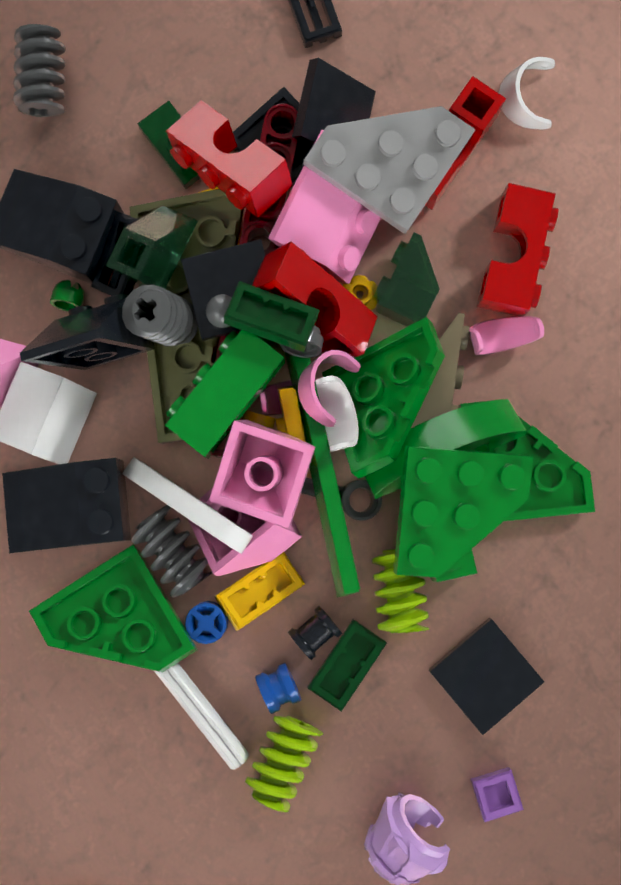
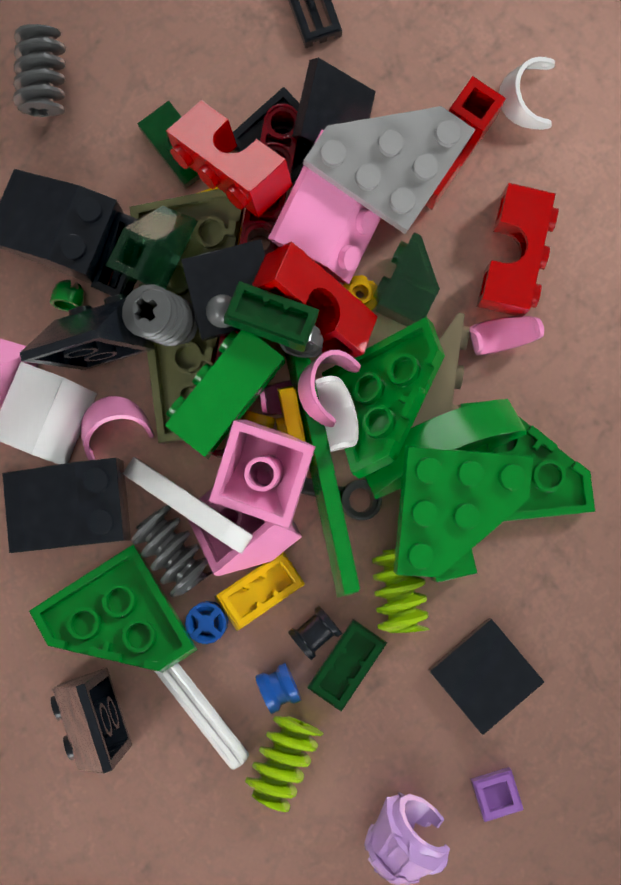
none -> black slope [51,668,132,774]
none -> bright pink helmet [81,396,155,460]

